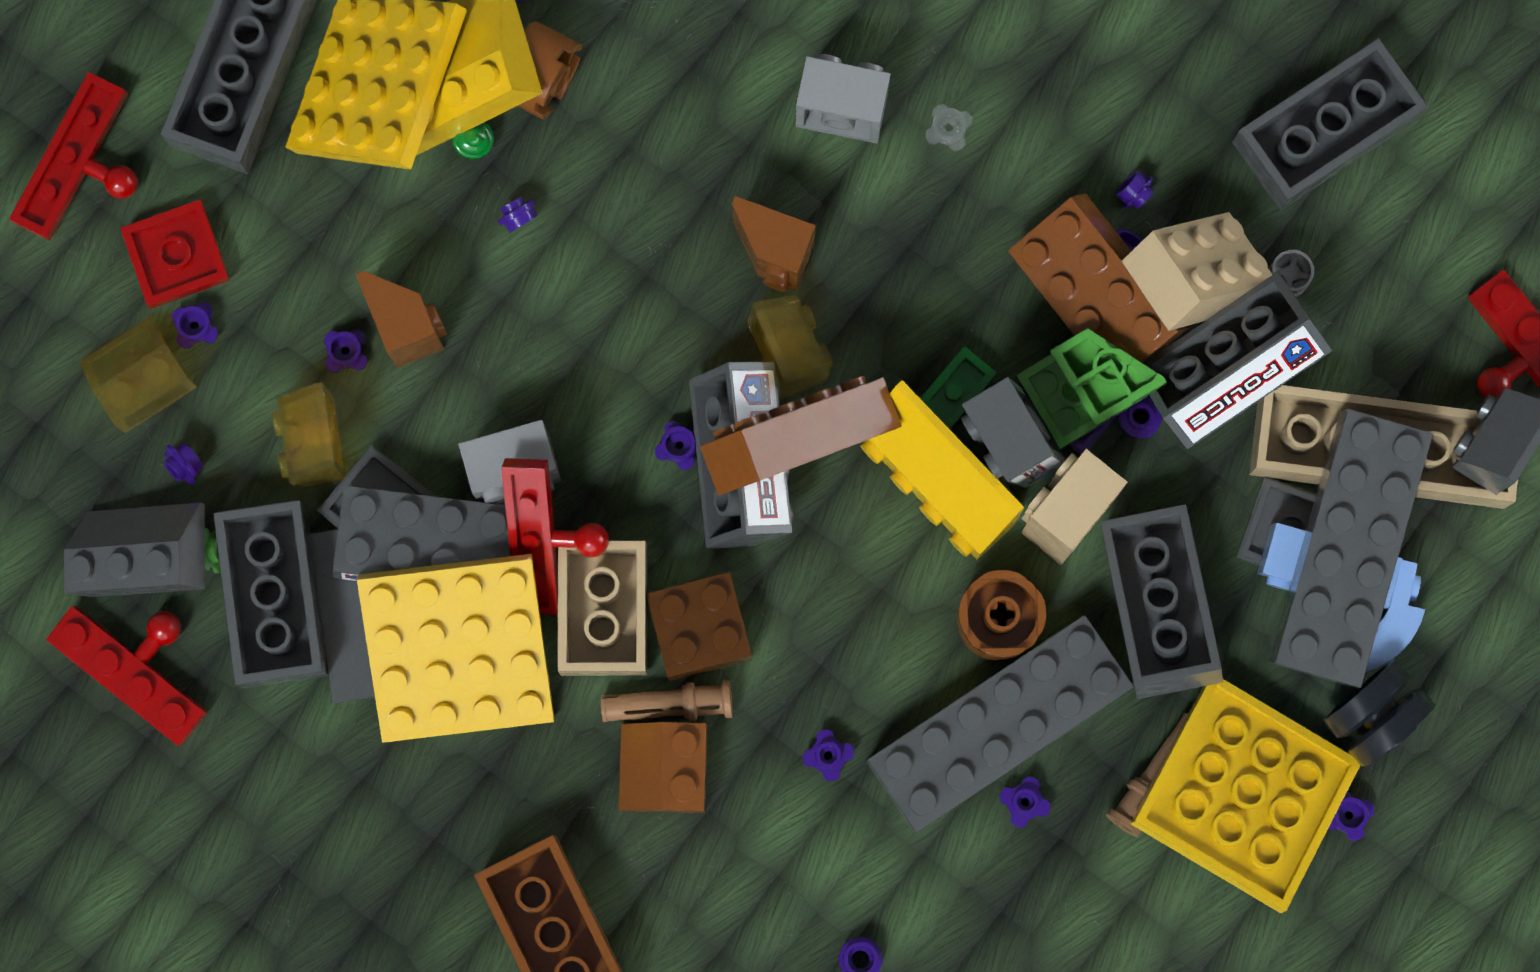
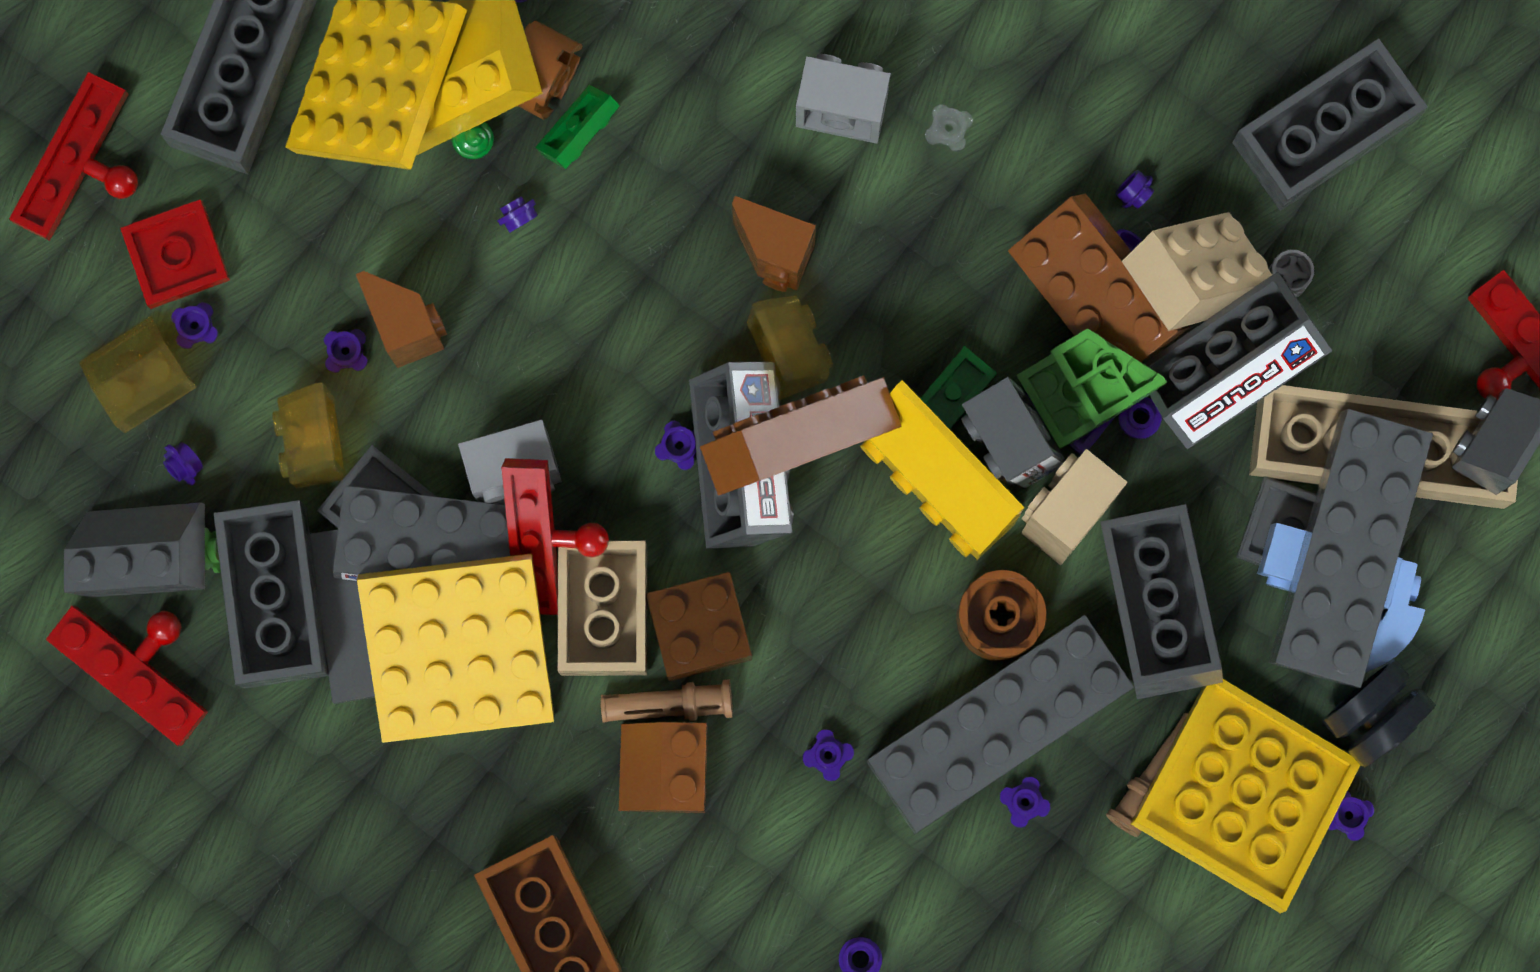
none -> green plate [535,85,620,169]

